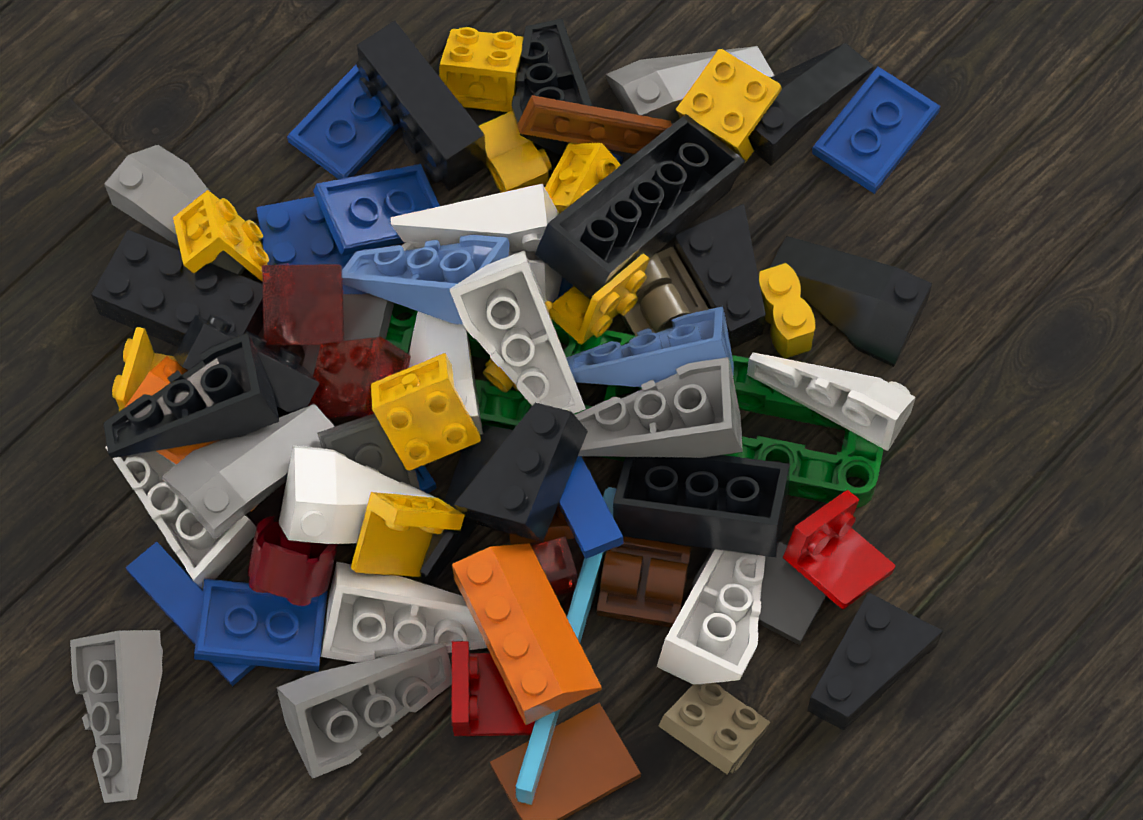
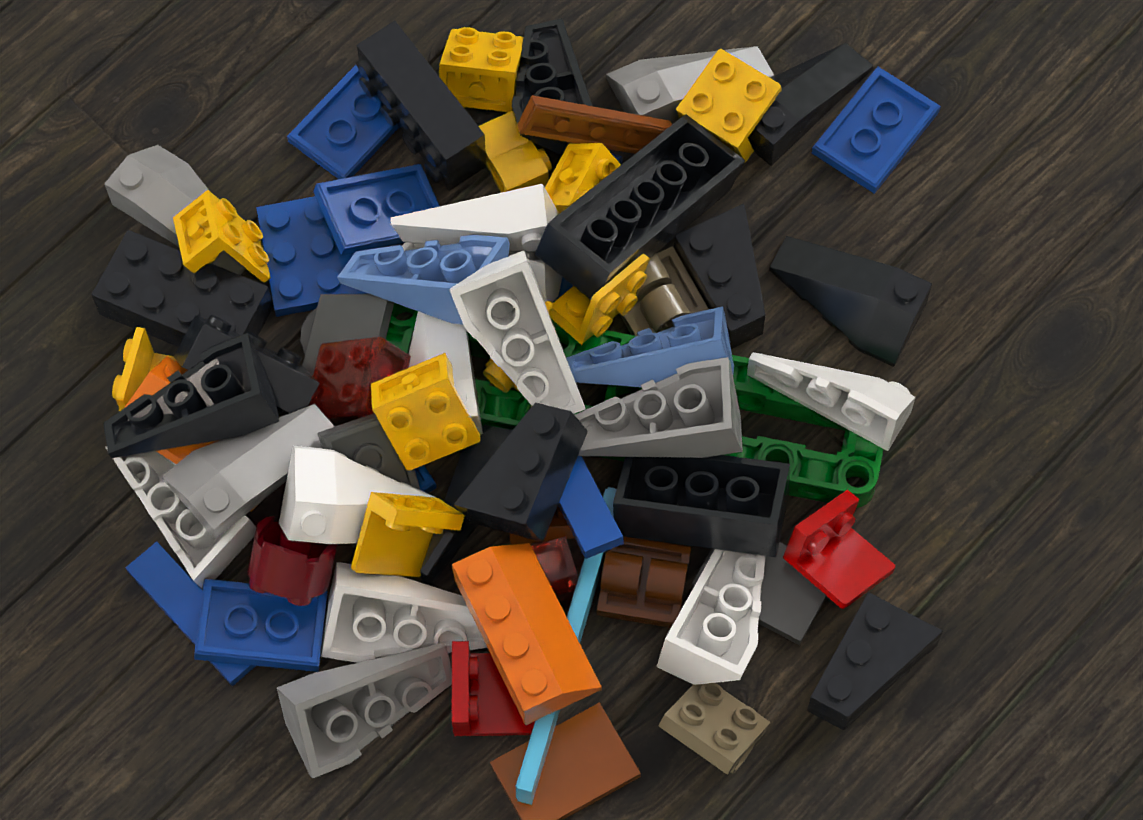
light grey wedge [70,630,163,803] -> none
clear red bracket [262,263,344,345] -> none
yellow brick [759,263,815,359] -> none

